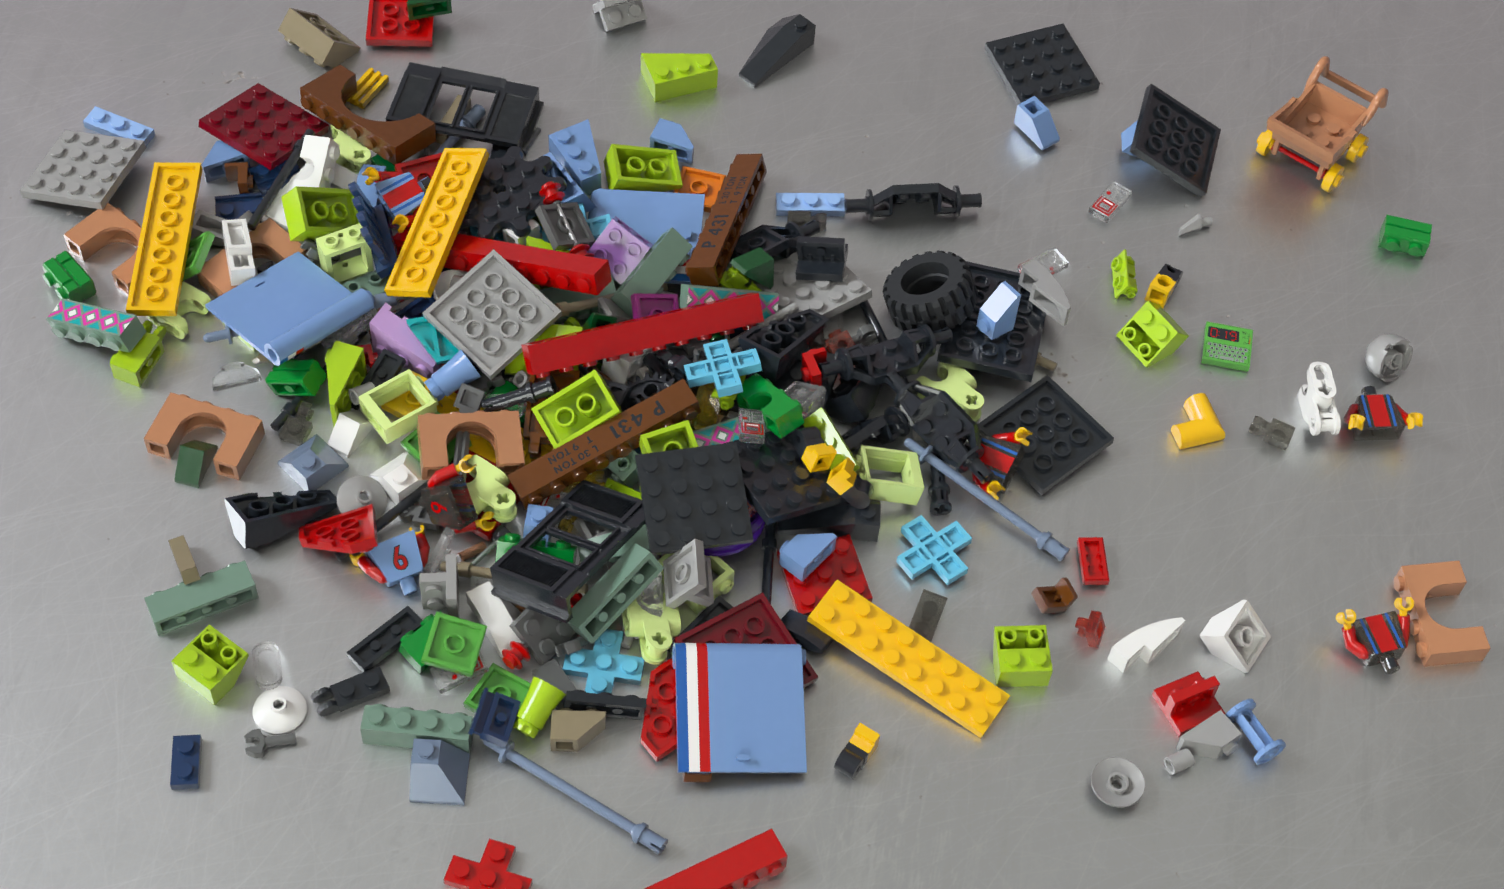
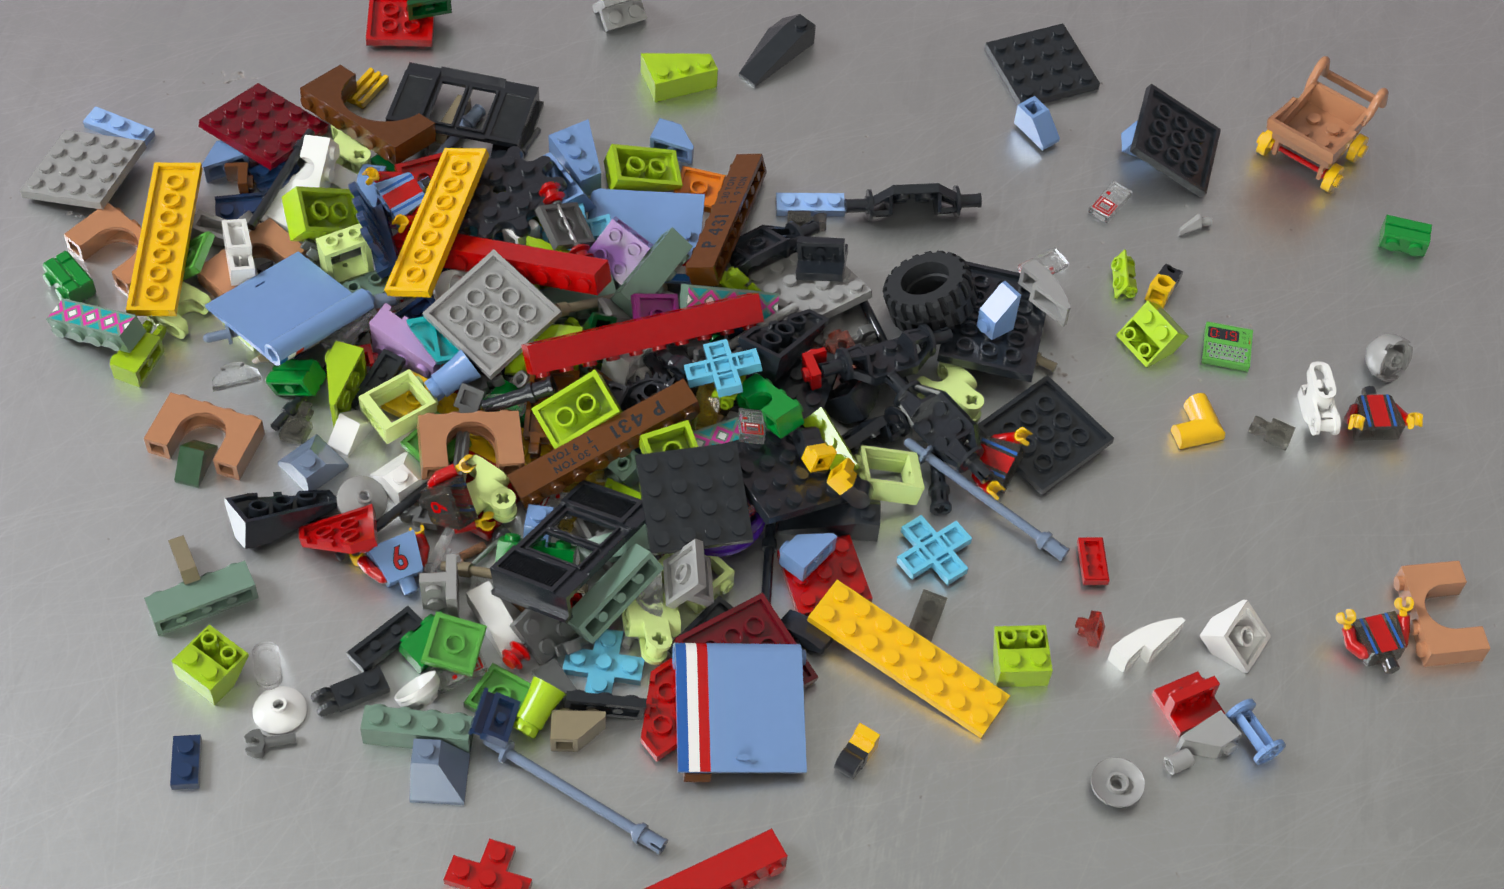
dark tan slope [278,8,361,68] -> none
light grey hinge [349,382,375,405] -> none
dark green slope [730,247,774,289] -> none
clear slope [784,381,826,419] -> none
reddish brown bracket [1031,577,1078,614] -> none
none -> white piece [394,670,440,710]

